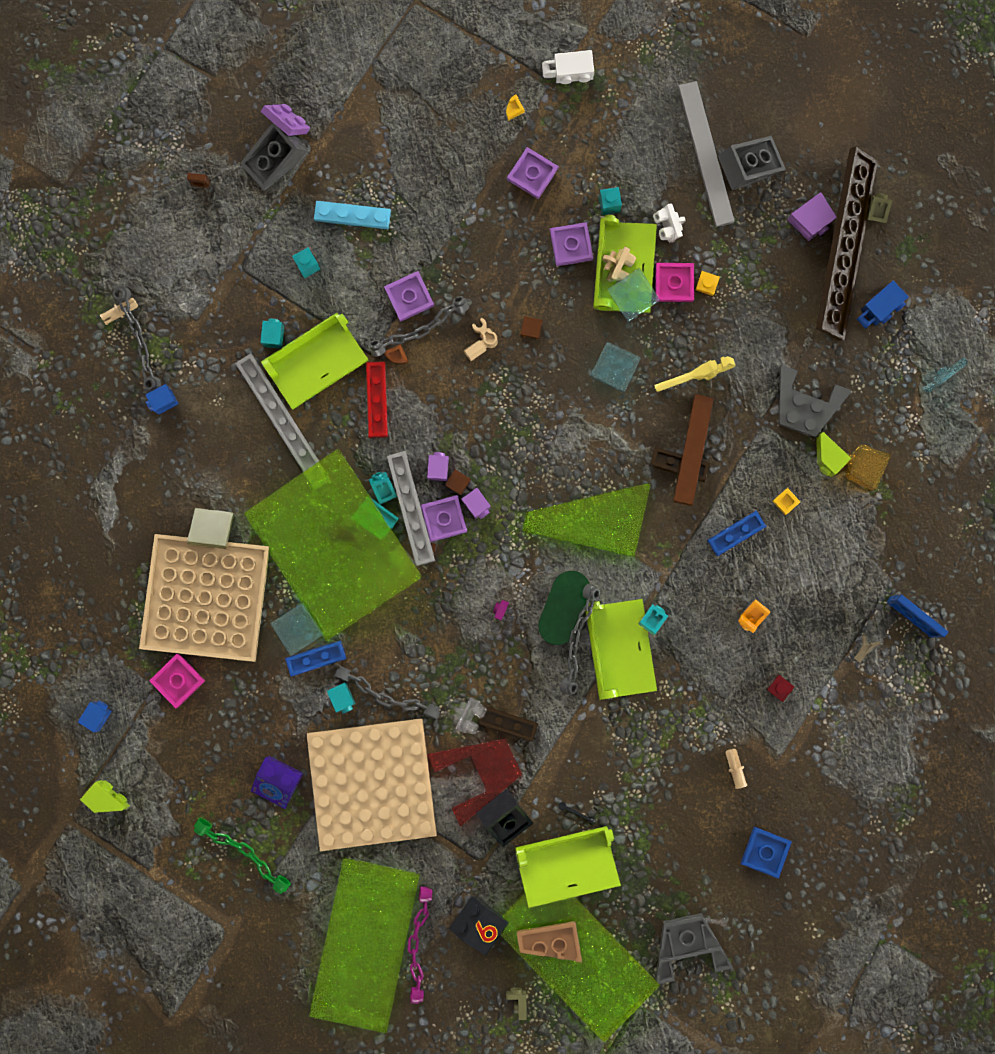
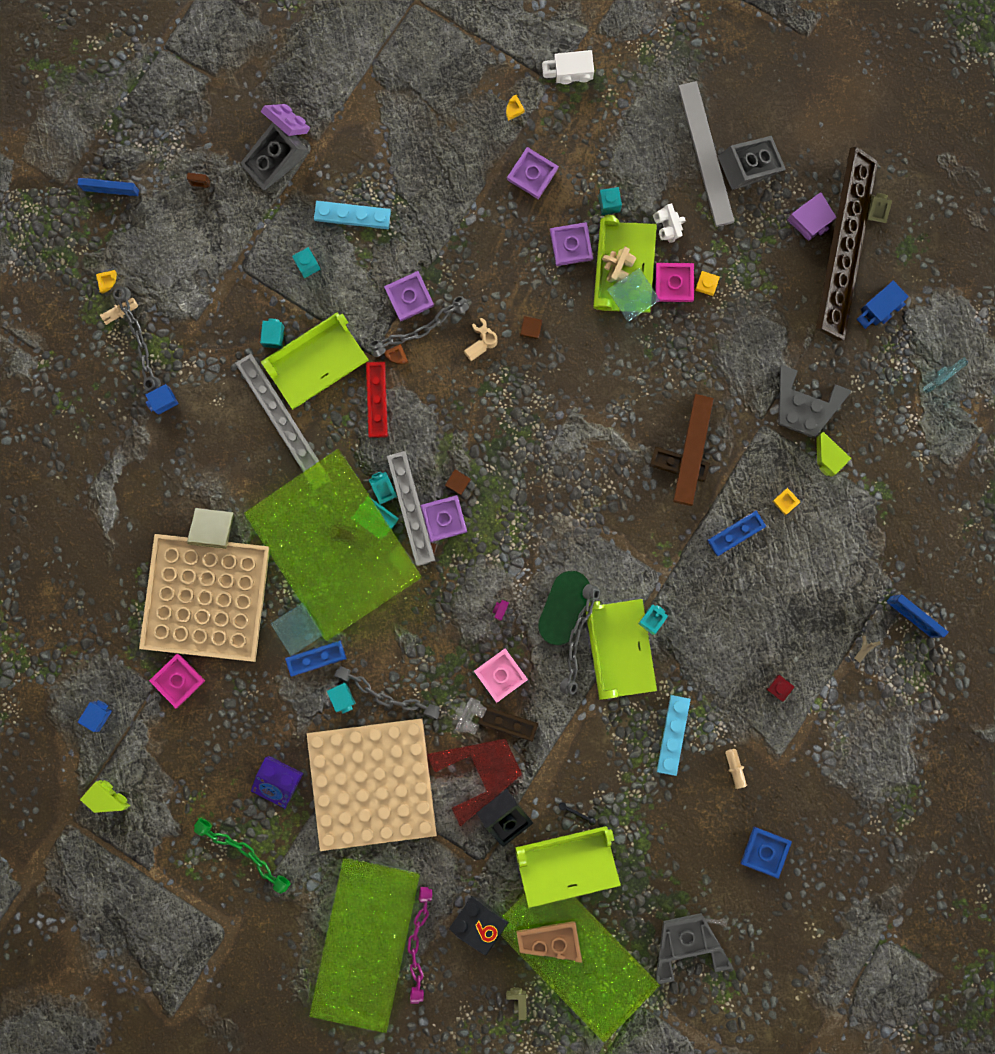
medium lavender brick [427,452,449,481] -> none
medium lavender brick [462,488,491,519] -> none
clear neon green wing [523,483,651,557] -> none
clear light blue plate [590,342,641,393] -> none
light yellow piece [655,356,736,392] -> none
light orange bracket [738,599,770,633] -> none
clear yellow torso [845,445,891,491] -> none
none -> blue tile [77,178,139,196]
none -> yellow tile [96,270,117,294]
none -> bright pink plate [474,649,528,703]
none -> medium azure plate [657,695,690,776]

